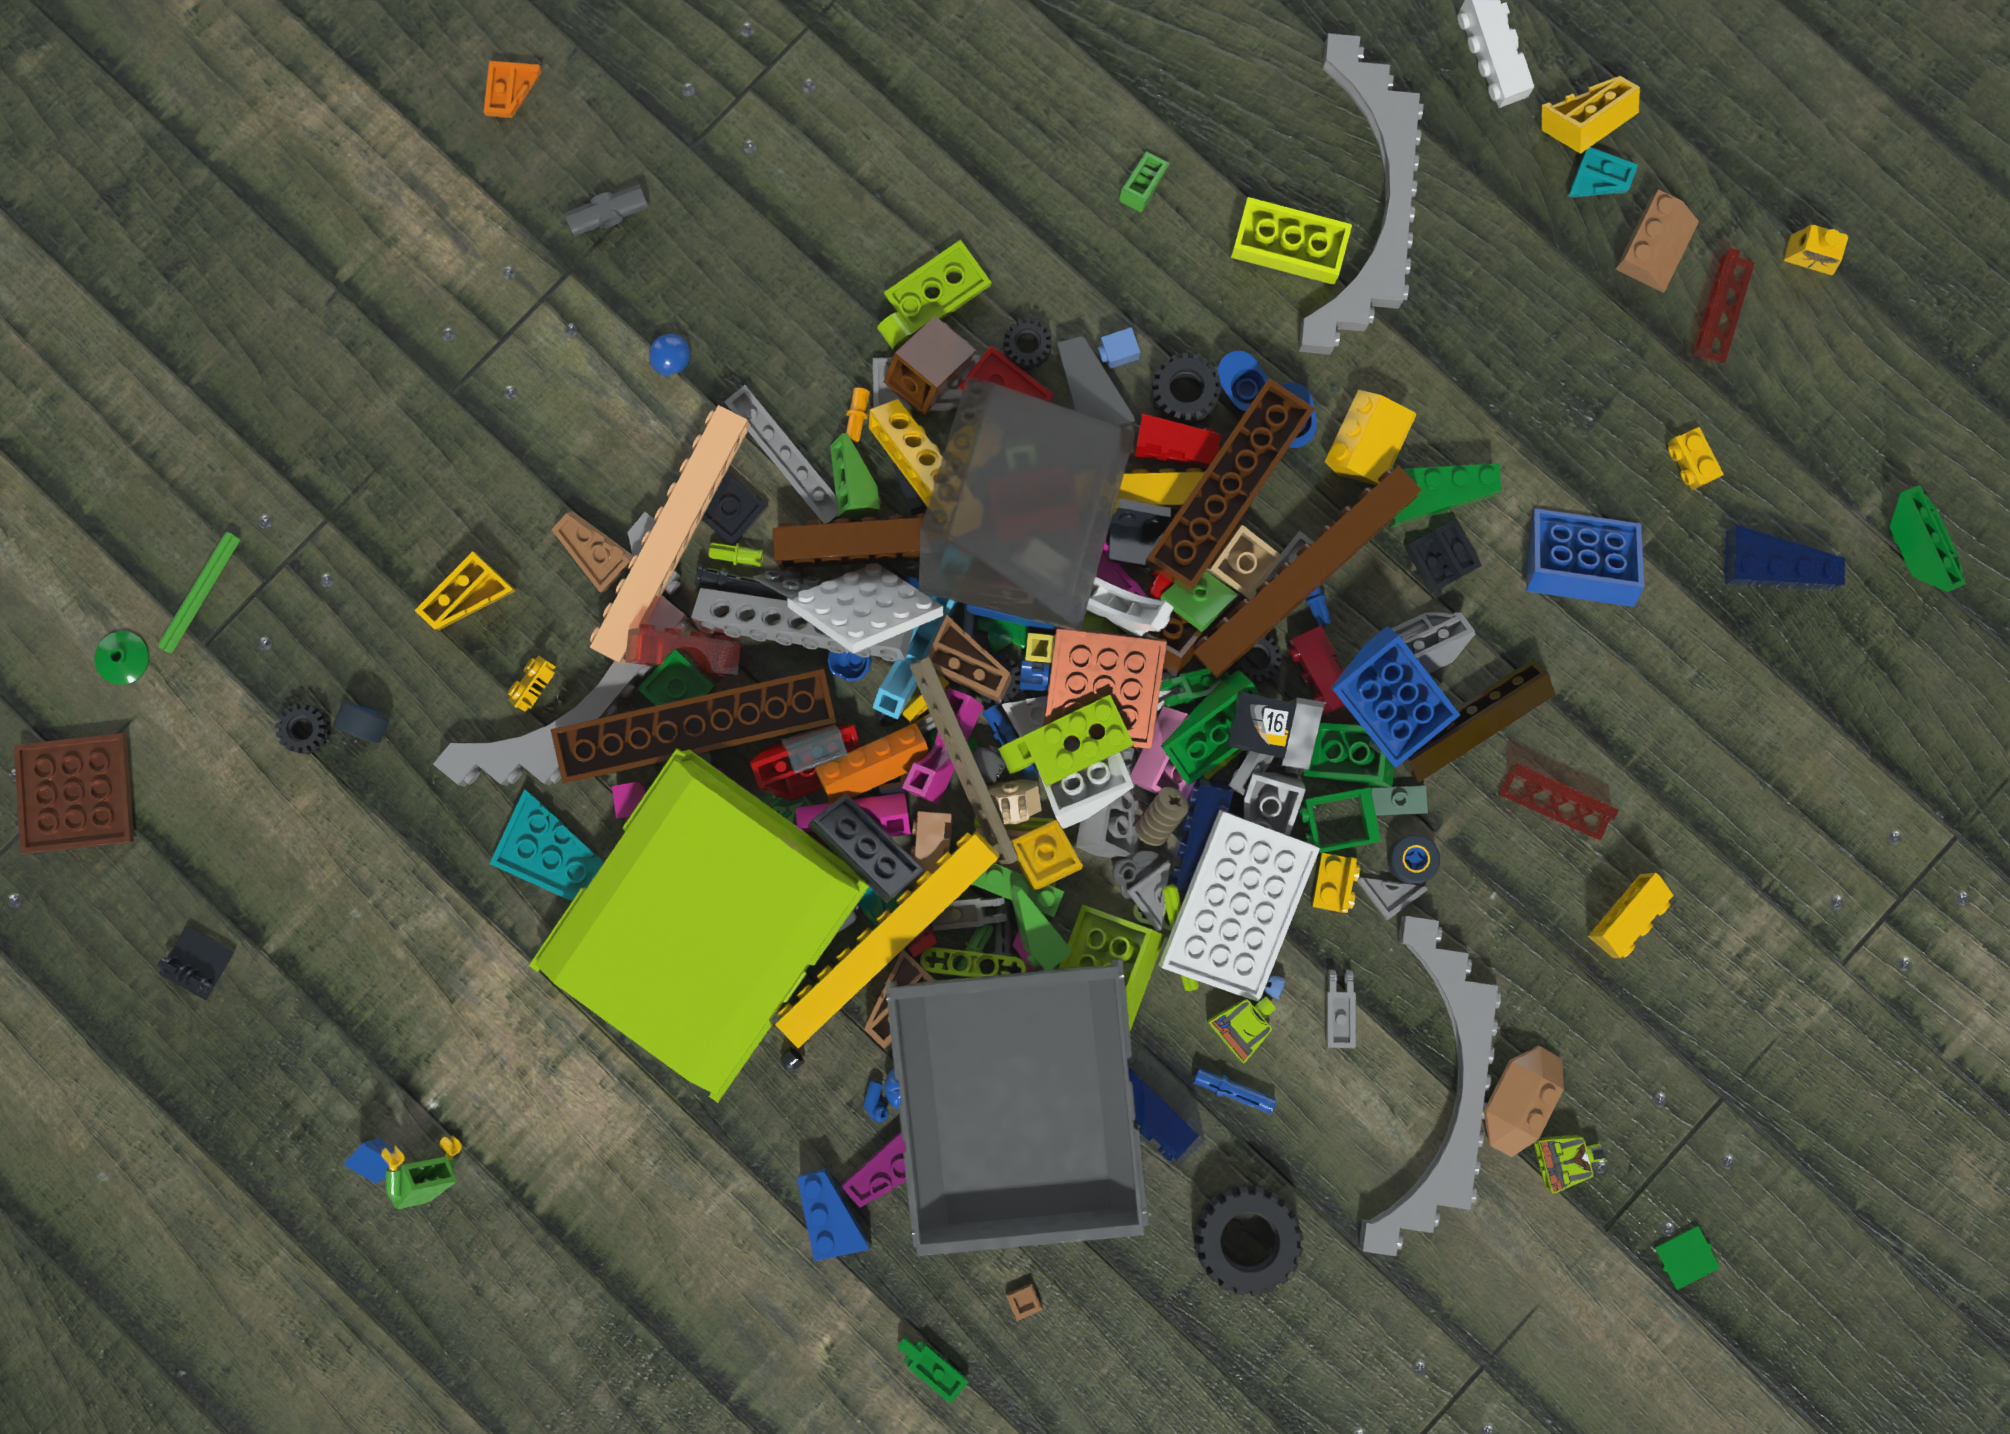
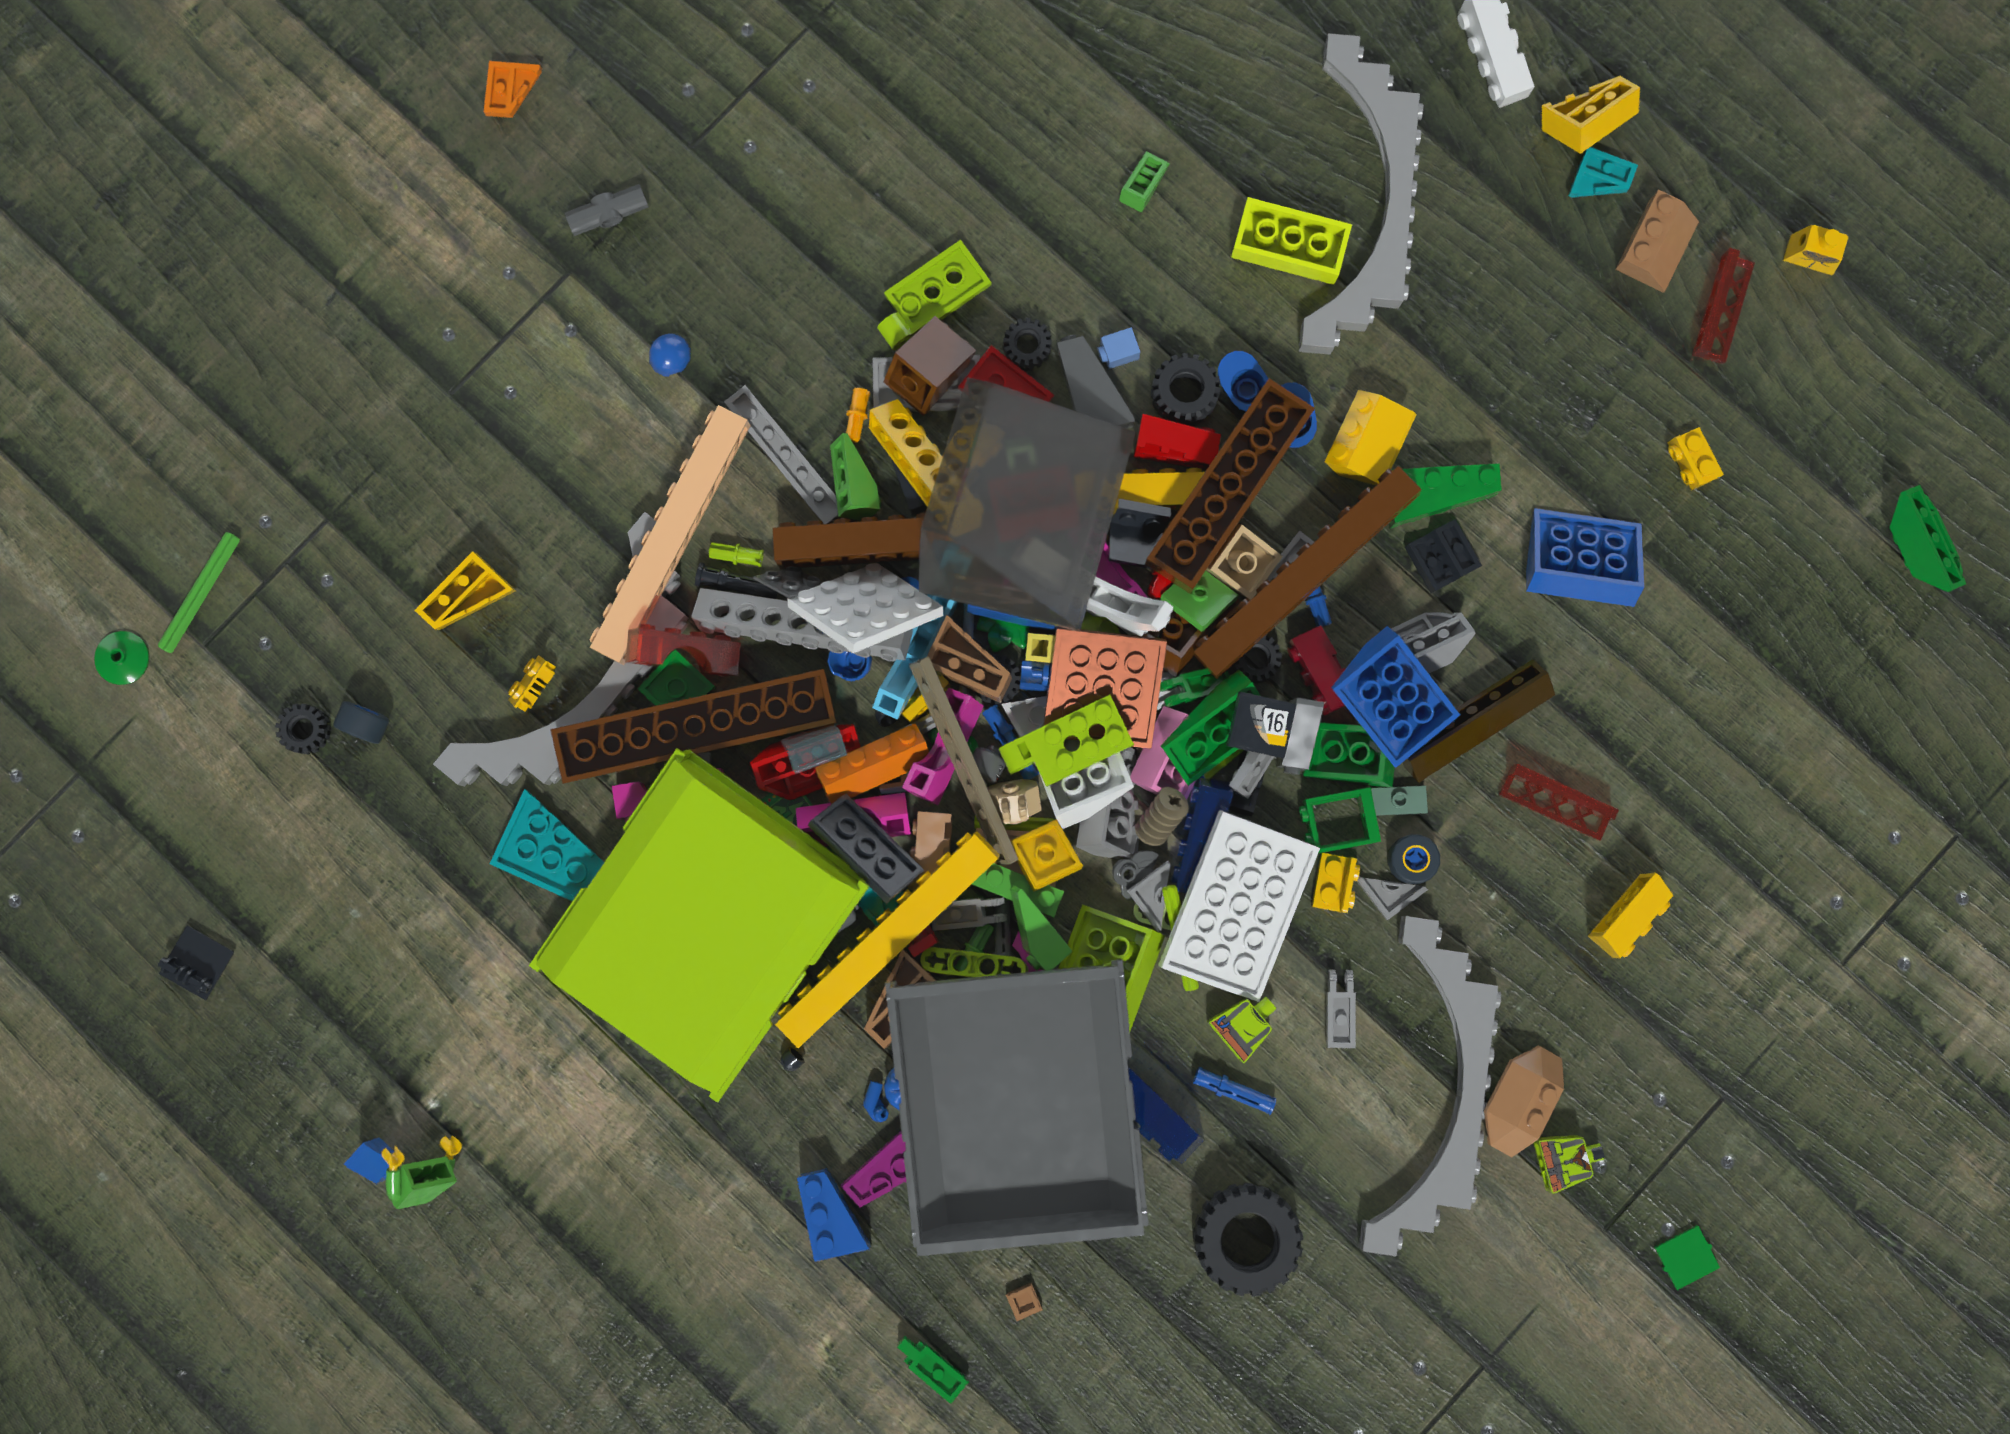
copper plate [13,733,134,854] -> none
medium nougat wing [552,511,634,593] -> none
black tile [701,471,768,546] -> none
light grey wedge [1244,772,1306,836] -> none
medium blue hinge [1264,976,1286,1000] -> none
clear blue wedge [1724,525,1845,590] -> none

